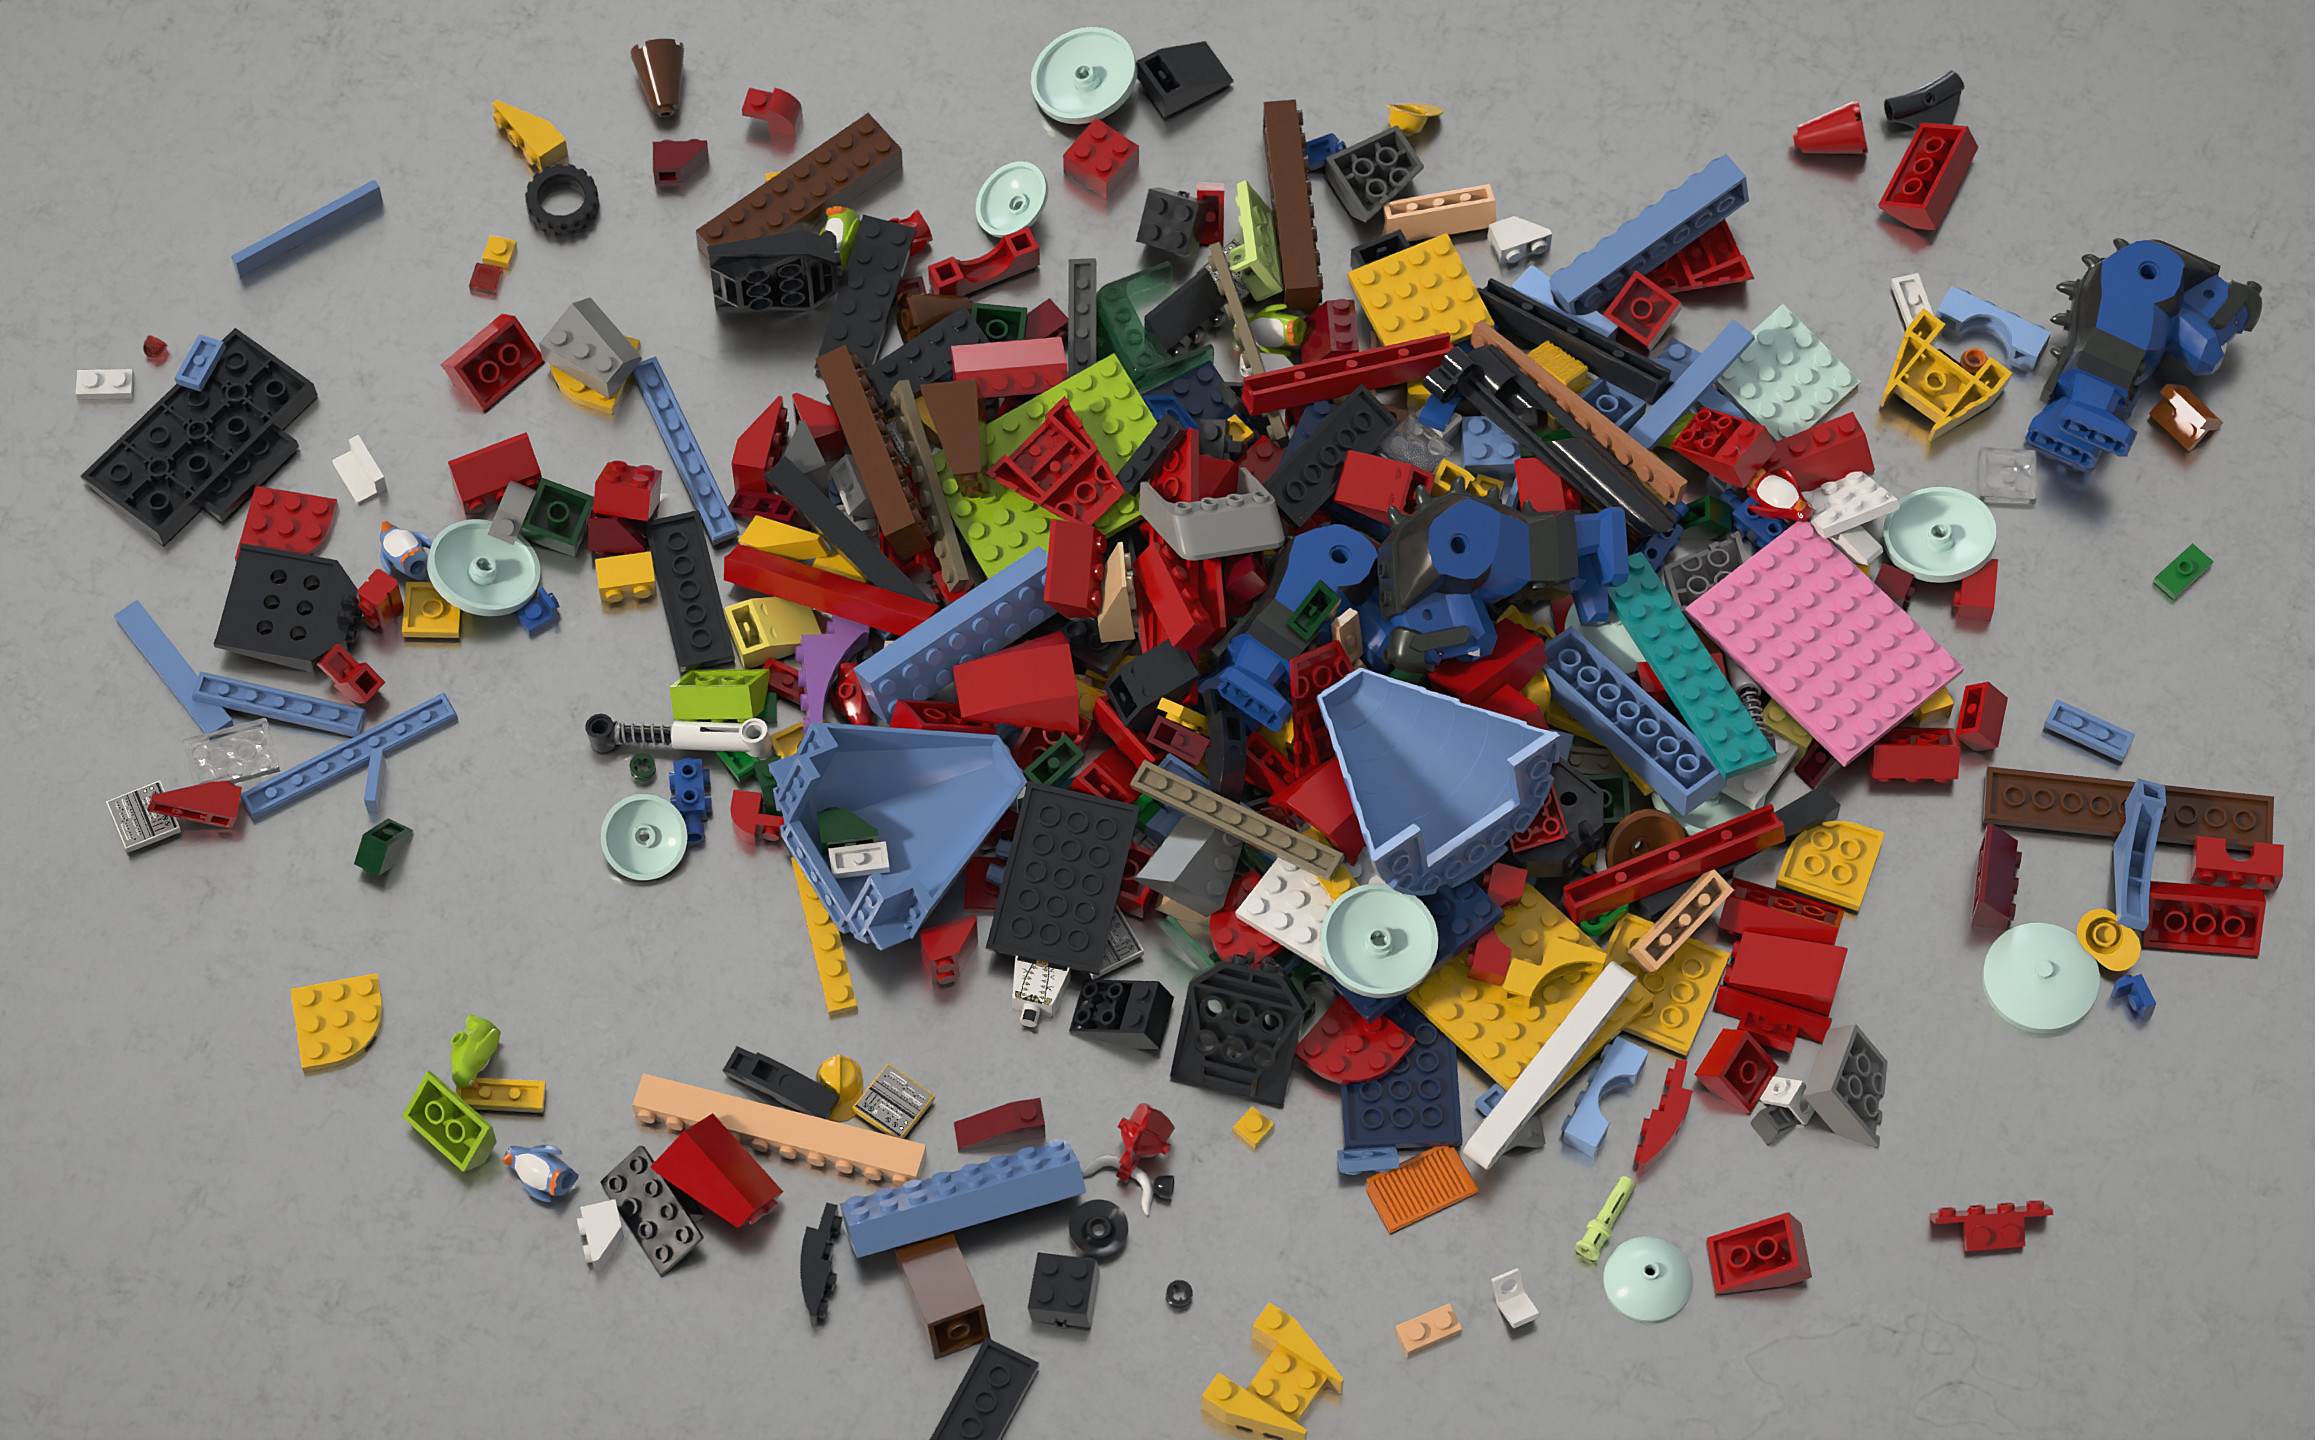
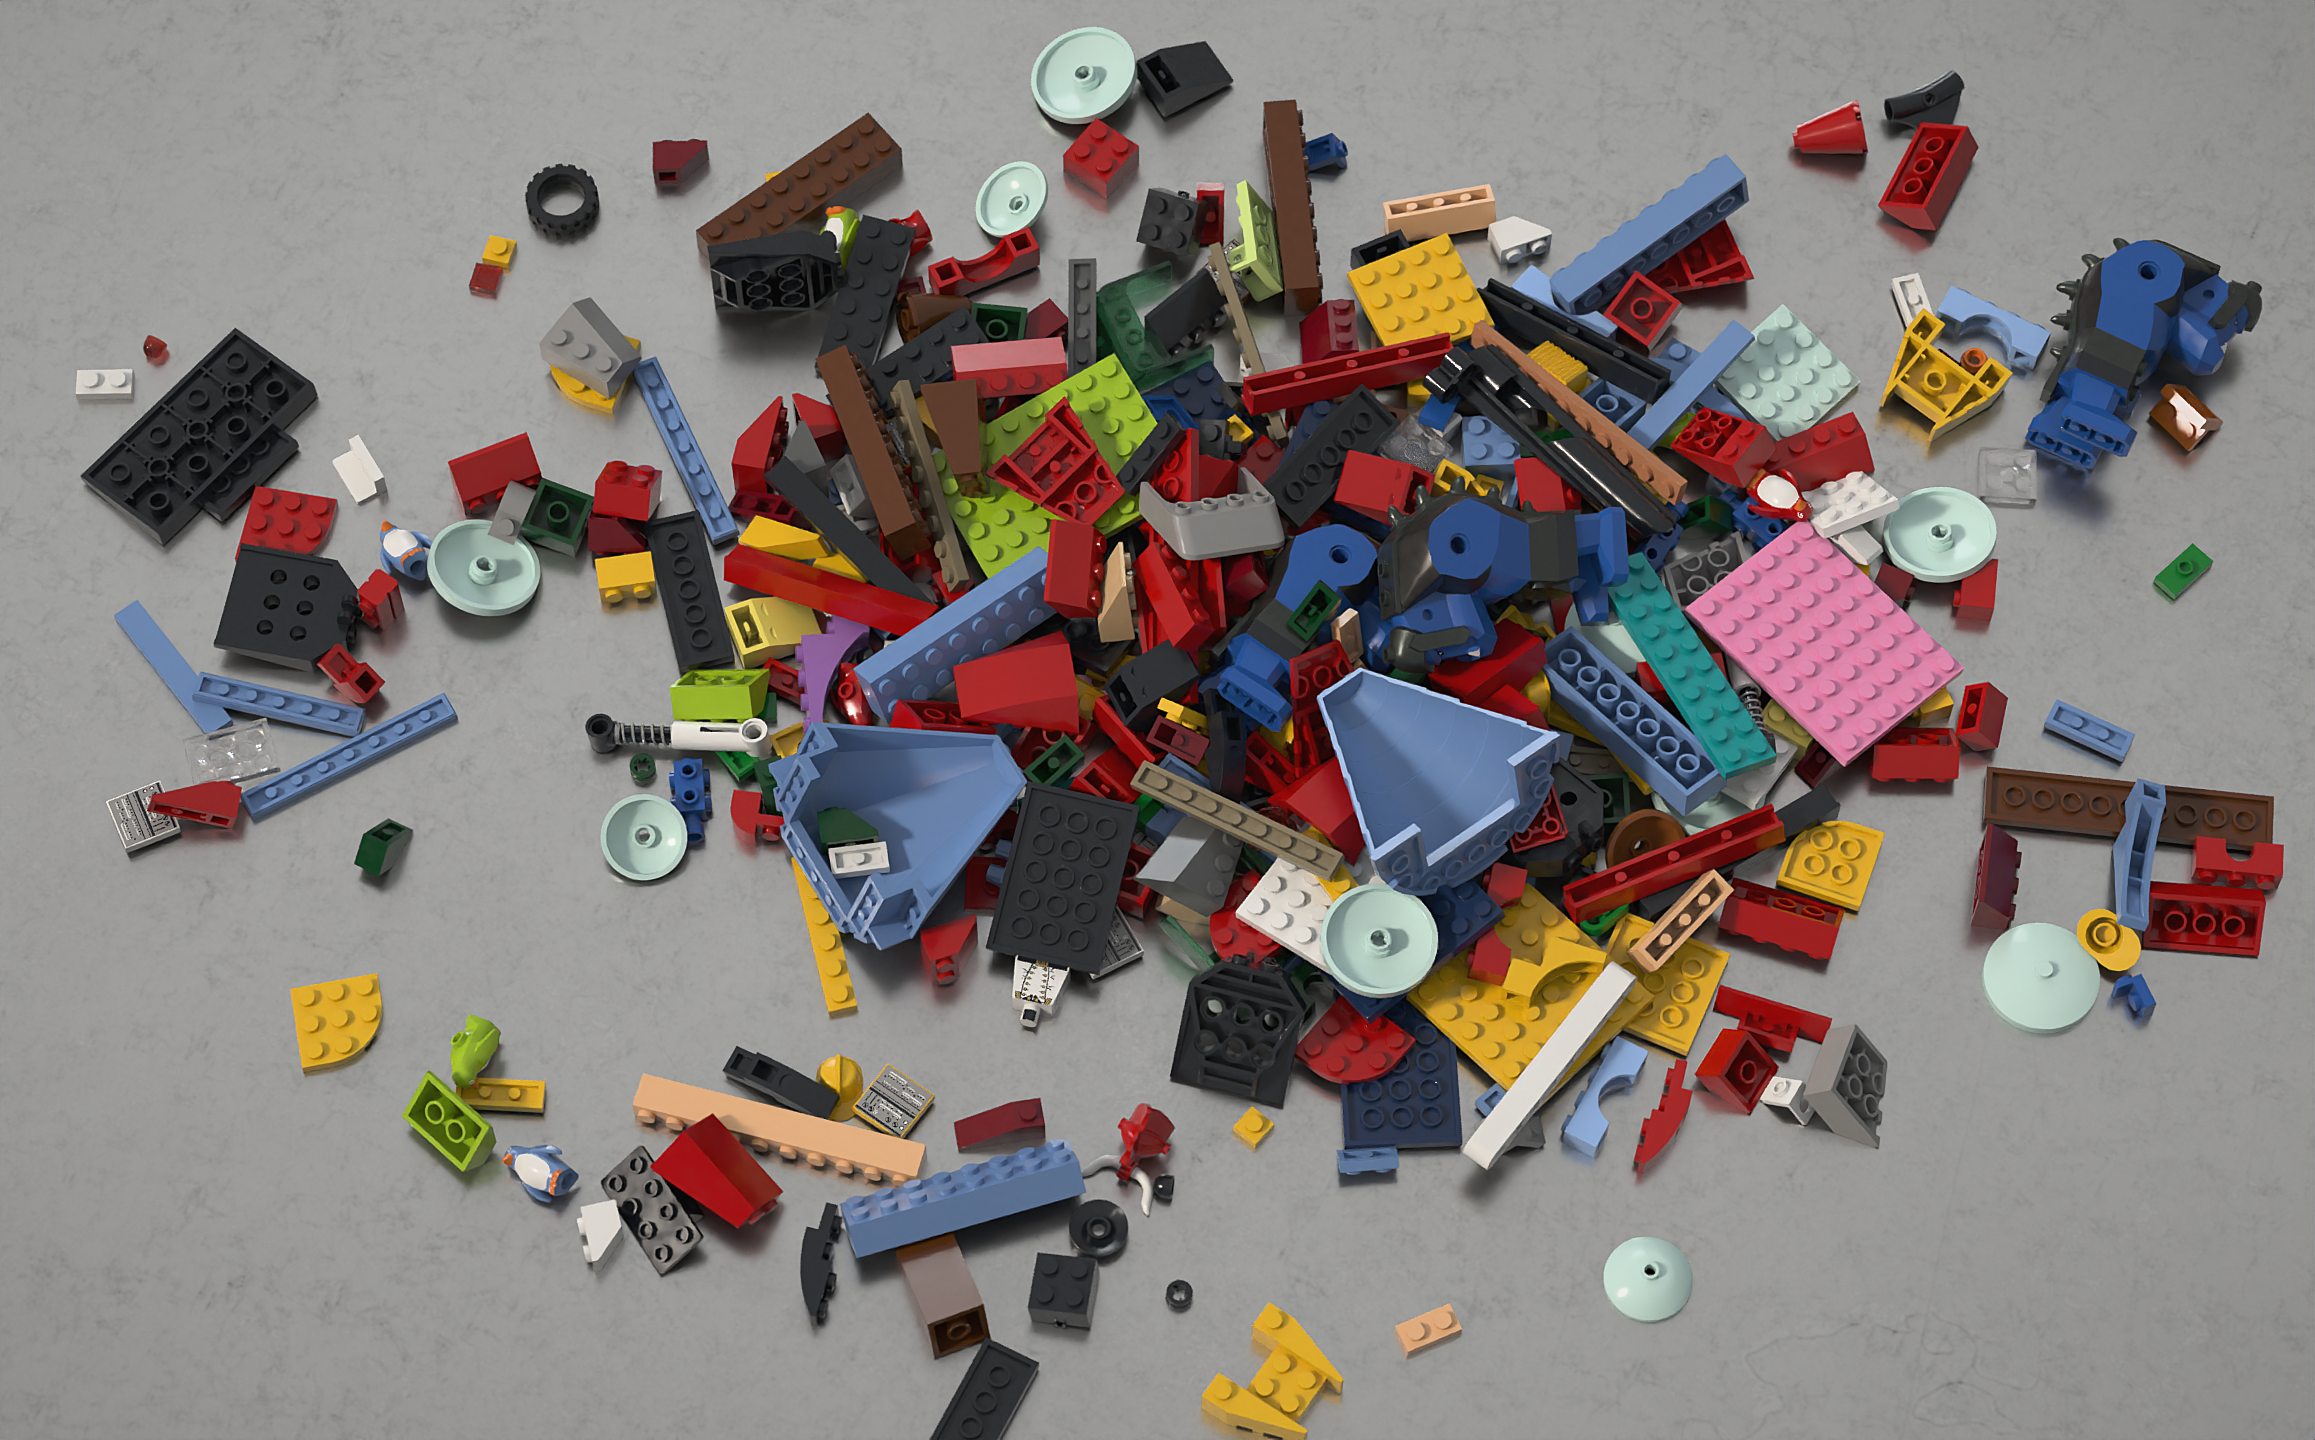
medium blue plate [174,334,226,392] -> none
medium blue tile [231,180,383,277] -> none
medium blue tile [364,749,386,813] -> none
yellow plate [402,582,462,638] -> none
red slope [441,314,544,411] -> none
yellow slope [492,100,568,171] -> none
blue bracket [515,587,560,636] -> none
reddish brown cone [630,38,684,117] -> none
red brick [742,87,803,138] -> none
black slope [1069,979,1174,1049] -> none
animal [1234,304,1307,356] -> none
dark grey wedge [1325,125,1424,222] -> none
orange window [1366,1146,1479,1234] -> none
yellow piece [1385,103,1443,137] -> none
white bracket [1492,1268,1540,1328] -> none
yellowish green pin [1575,1176,1636,1260] -> none
red slope [1707,1212,1812,1294] -> none
red slope [1723,931,1848,1017] -> none
dark grey slope [1751,1105,1796,1144] -> none
red bracket [1930,1200,2053,1251] -> none

